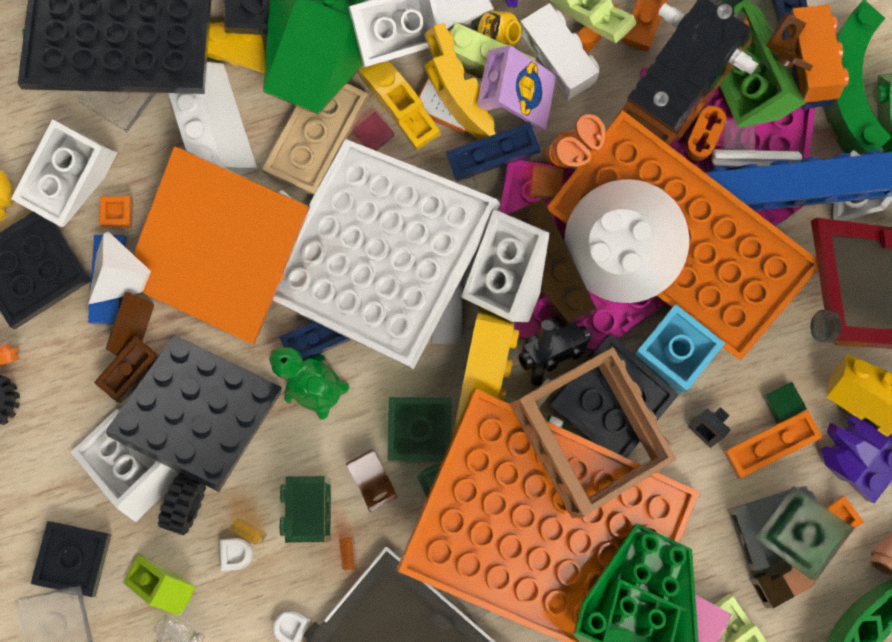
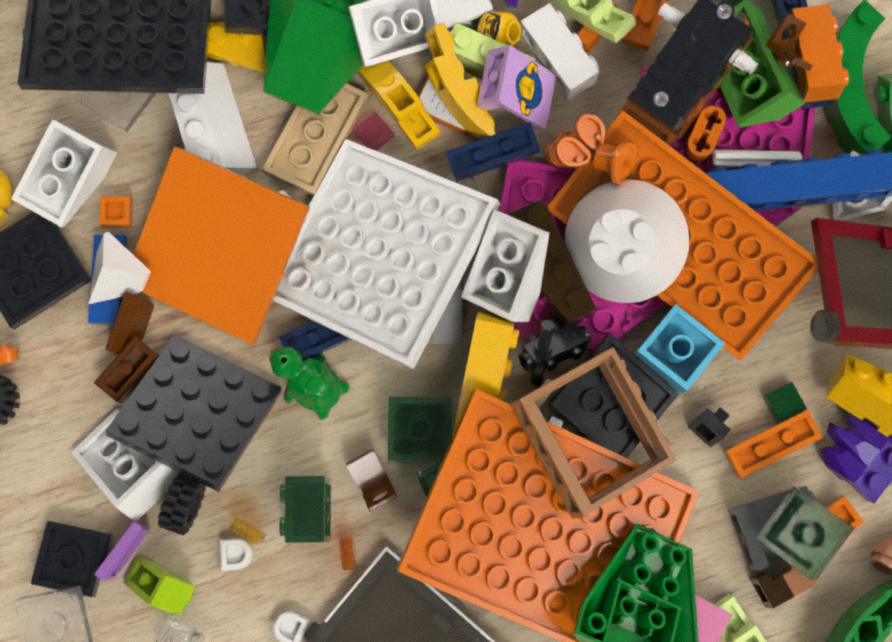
clear yellow tile [529,165,564,200] -> none
clear tile [722,120,755,150] -> none
none -> medium lavender tile [94,521,151,581]
none -> orange piece [594,141,637,185]

